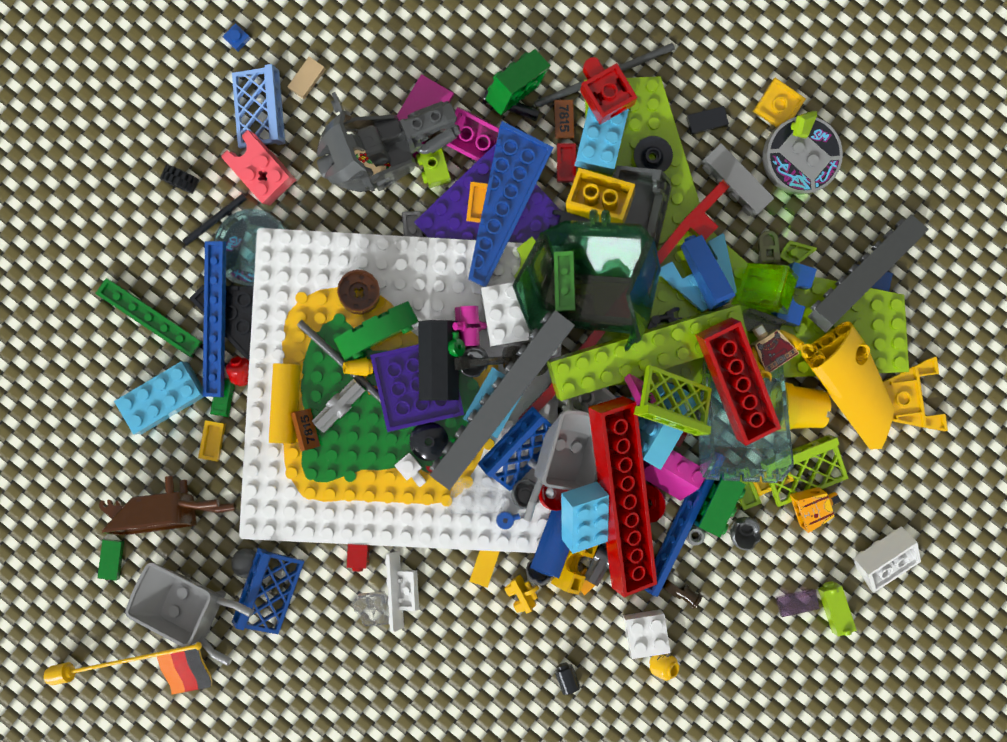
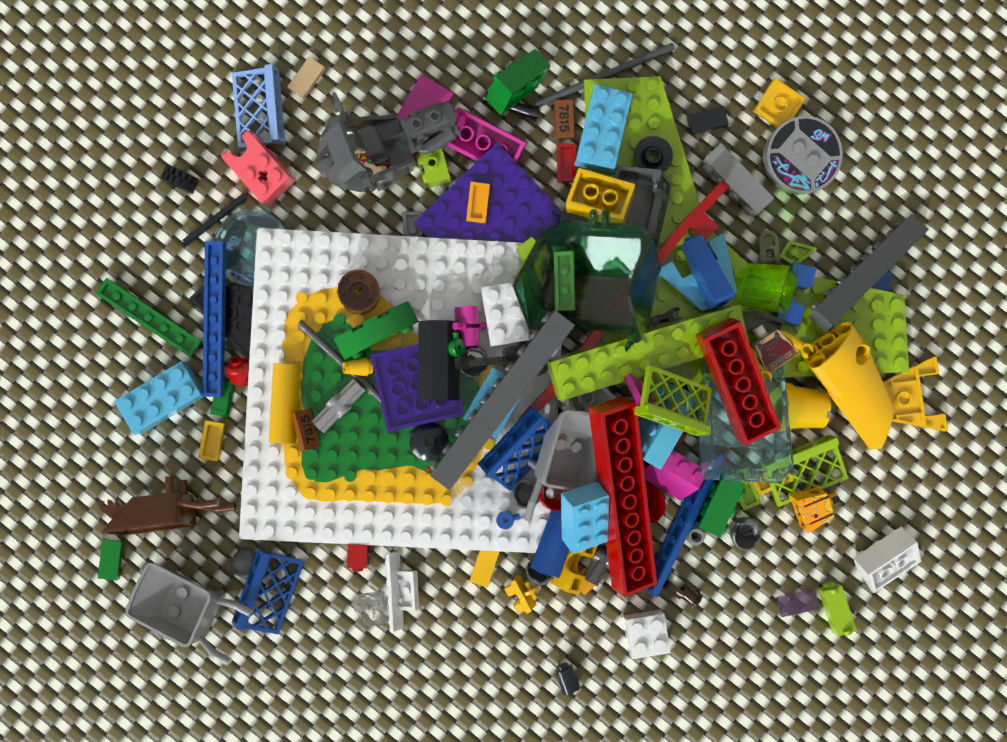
flag [44,642,212,695] -> none
blue plate [222,23,251,52] -> none
white plate [394,453,426,487] -> none
blue wing [468,121,554,287] -> none
red brick [580,57,638,125] -> none
yellow head [649,654,679,681] -> none
lime piece [791,111,817,139] -> none

